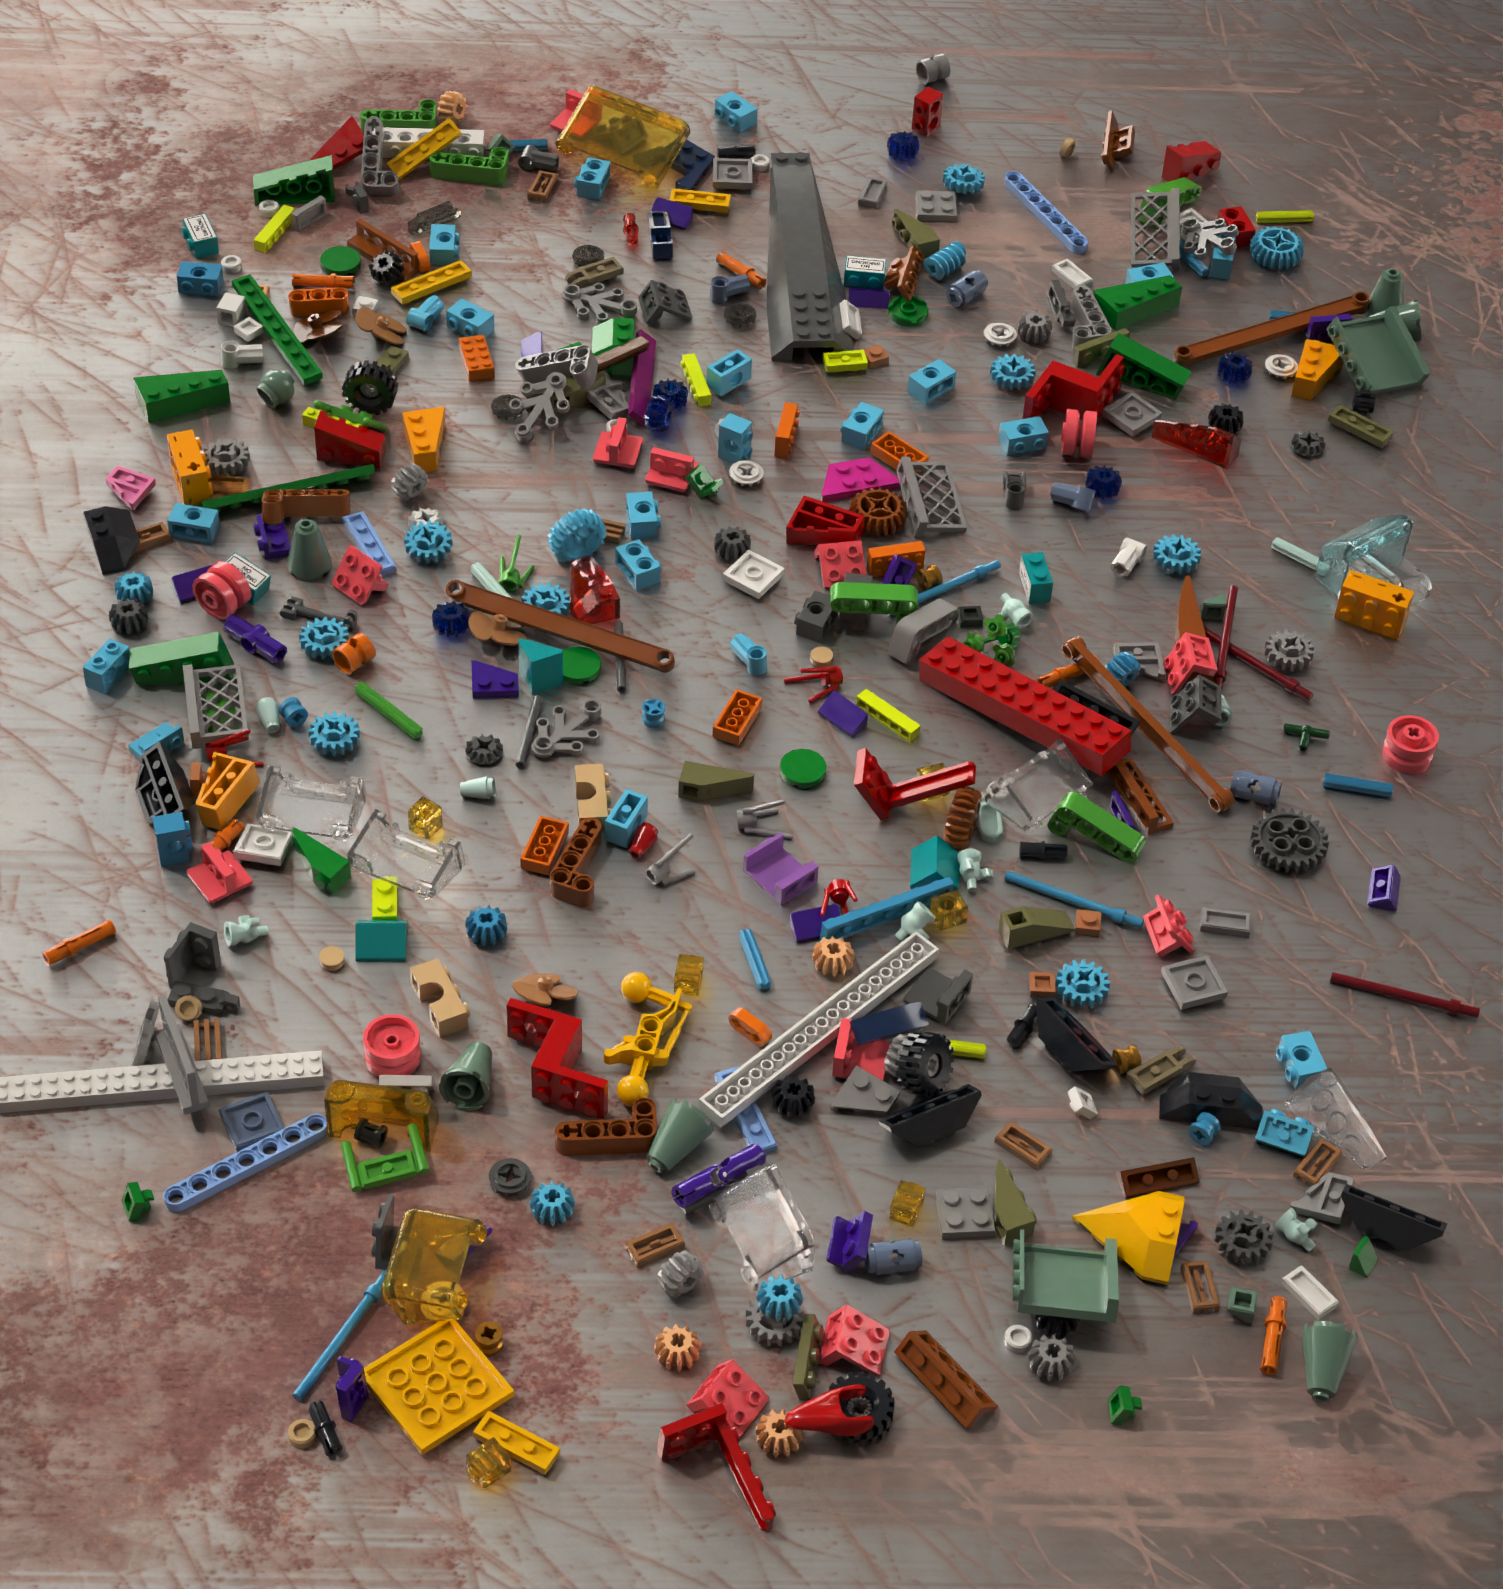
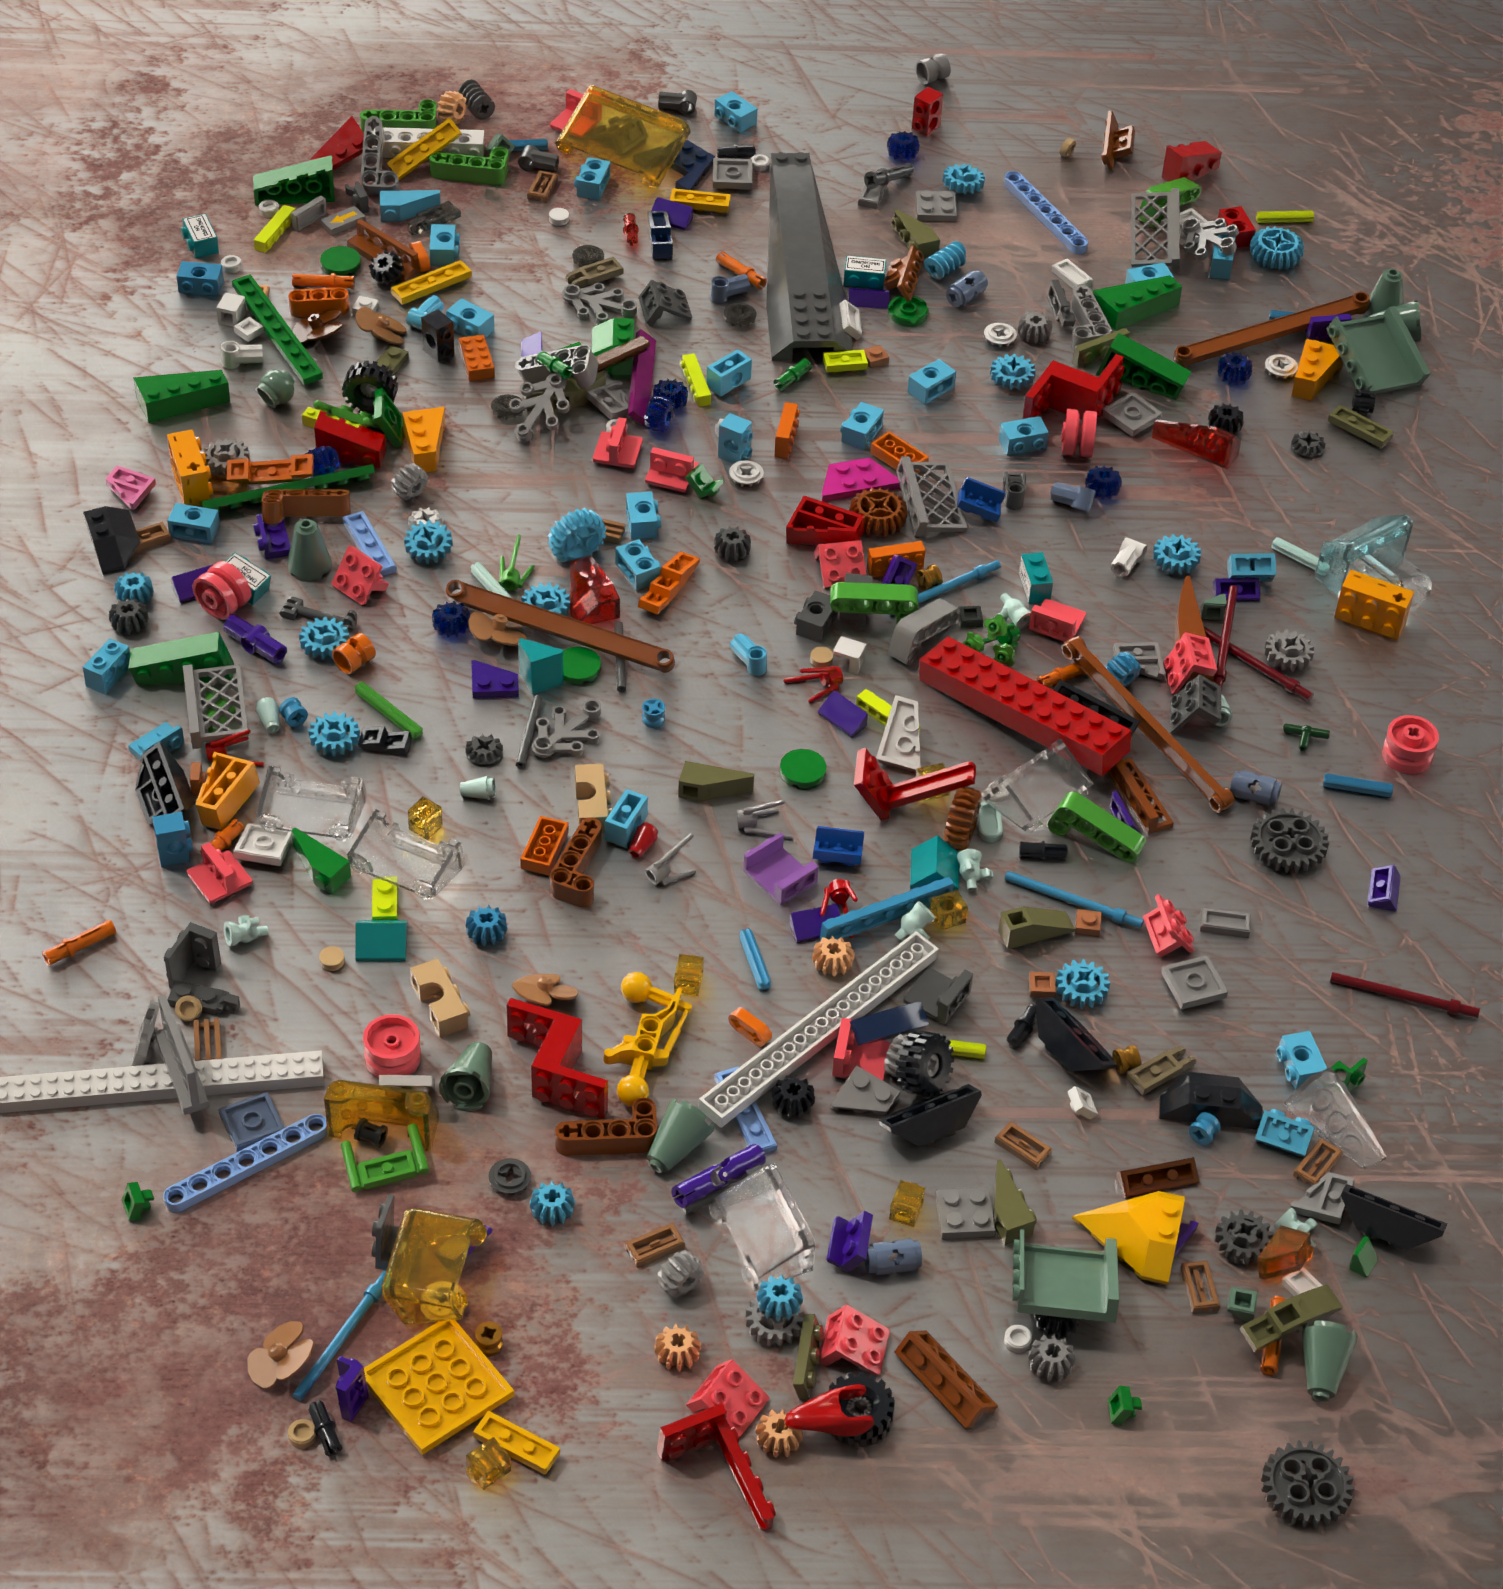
orange piece [712,689,763,746] -> none
white plate [722,549,785,599] -> none
dark azure axle [1180,241,1210,277] -> none
none -> orange slope [227,454,313,484]
none -> medium nougat piece [247,1321,314,1389]
none -> clear blue gear [305,446,340,477]
none -> light grey tile [320,206,366,235]
none -> black slope [358,726,412,755]
none -> green plate [373,388,403,448]
none -> medium azure slope [380,190,441,222]
none -> black brick [421,309,455,362]
none -> dark grey piece [458,79,495,119]
none -> green pin [536,351,573,379]
none -> white tile [549,208,569,226]
none -> orange slope [638,551,700,614]
none -> dark grey piece [658,90,697,115]
none -> green pin [774,358,812,391]
none -> blue bracket [812,826,864,866]
none -> white panel [833,636,866,674]
none -> dark grey pin [864,163,914,189]
none -> white wing [876,695,921,774]
none -> blue bracket [957,477,1006,522]
none -> coral bracket [1029,599,1086,642]
none -> dark purple slope [1213,578,1260,601]
none -> medium azure brick [1227,553,1276,582]
none -> olive slope [1240,1285,1343,1352]
none -> clear orange slope [1258,1225,1314,1280]
none -> dark grey gear [1261,1440,1355,1528]
none -> green bracket [1326,1058,1368,1094]

